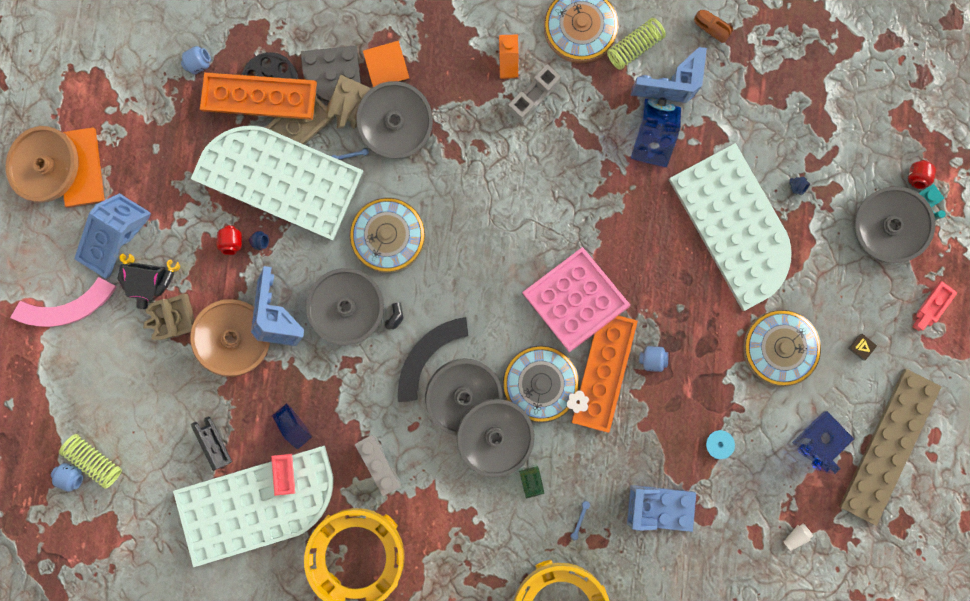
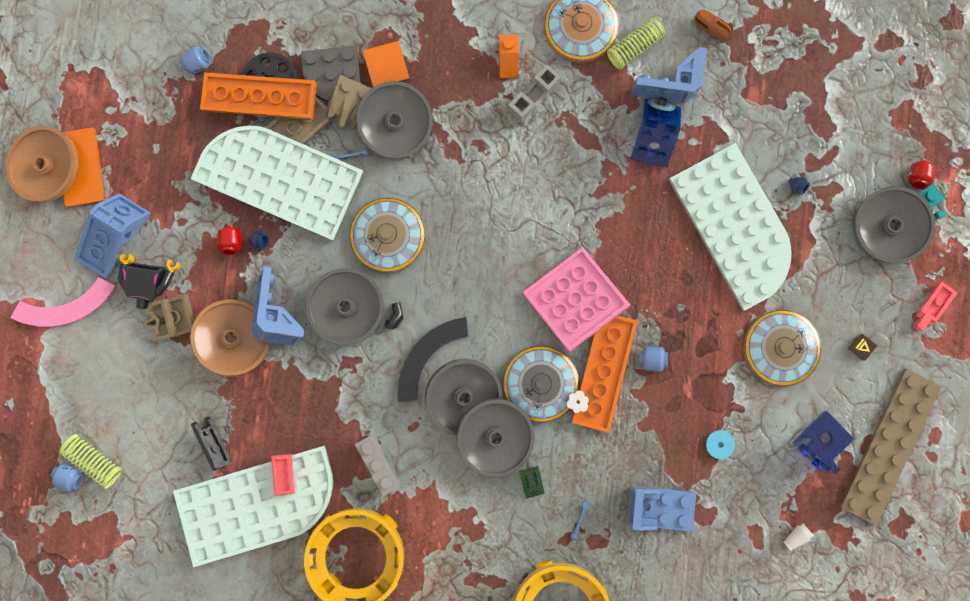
clear blue slope [272,403,312,450] -> none

